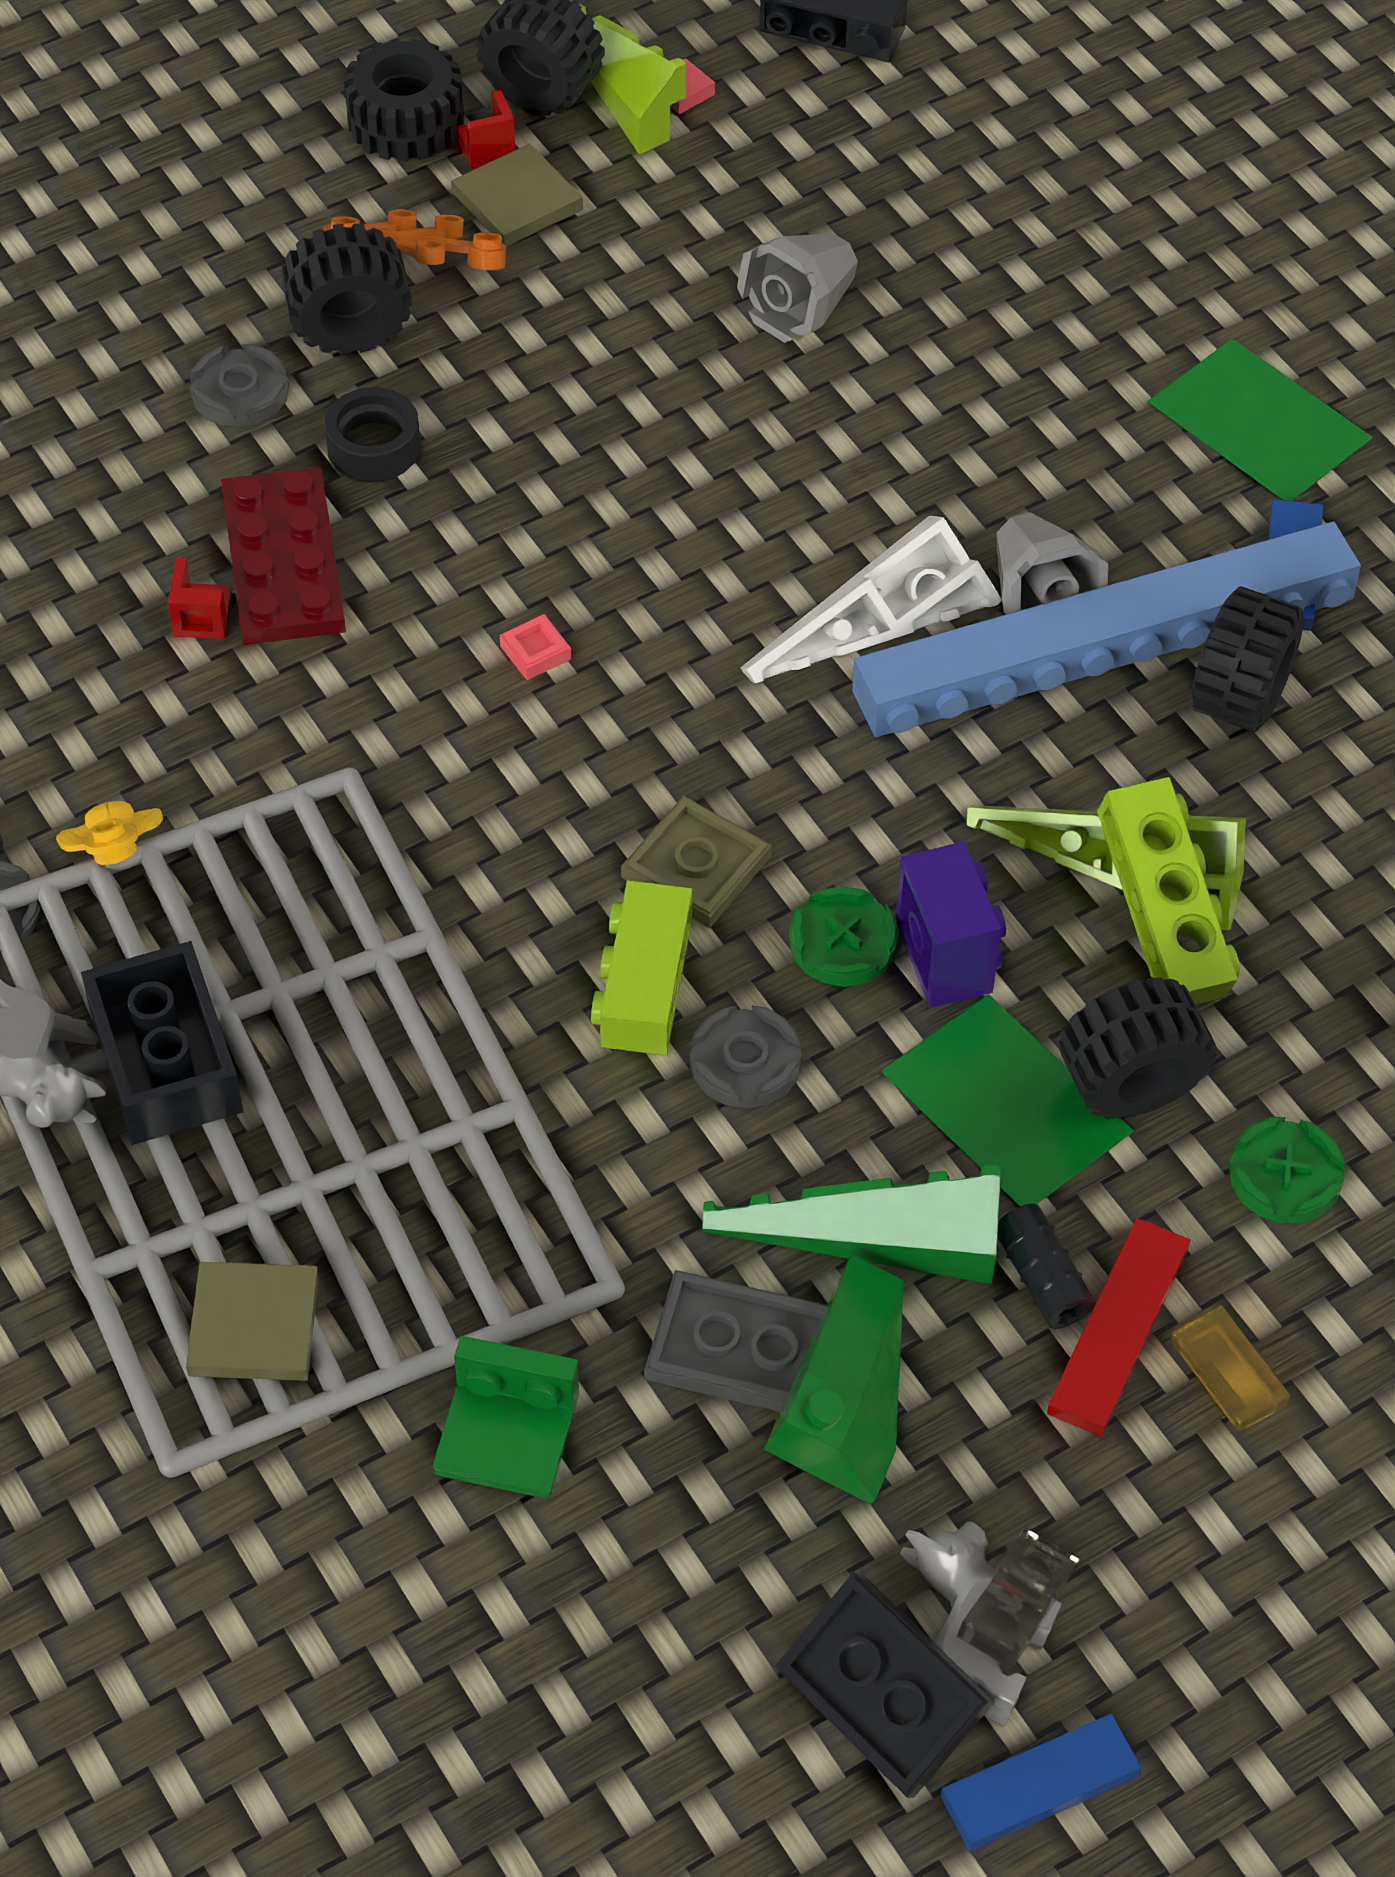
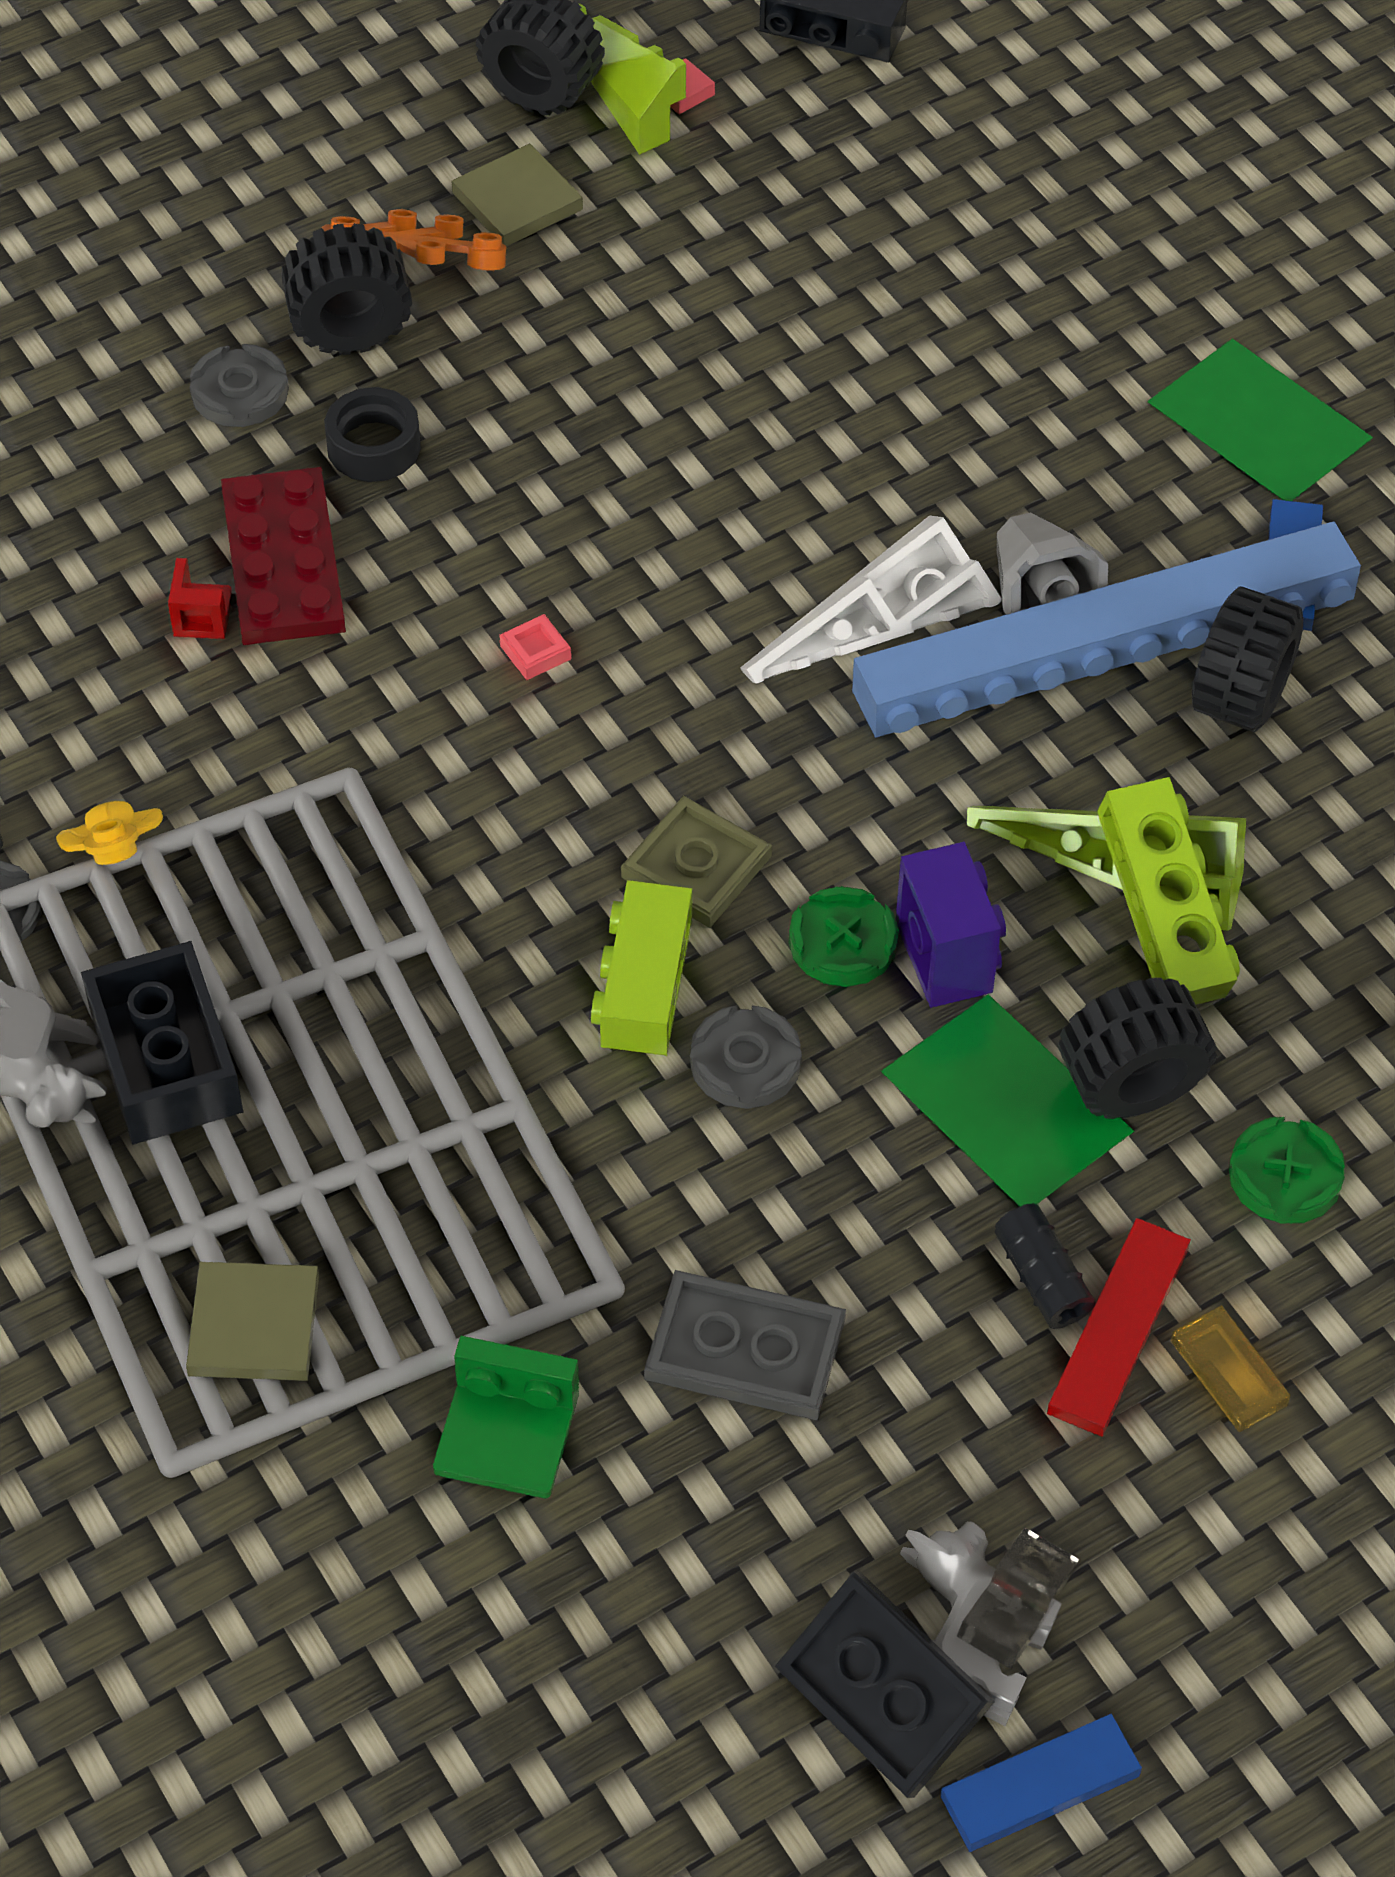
black tyre [344,39,464,161] -> none
red panel [457,90,515,171] -> none
wedge [702,1165,1000,1284] -> none
light grey cone [737,234,858,343] -> none
green wedge [764,1254,904,1505] -> none

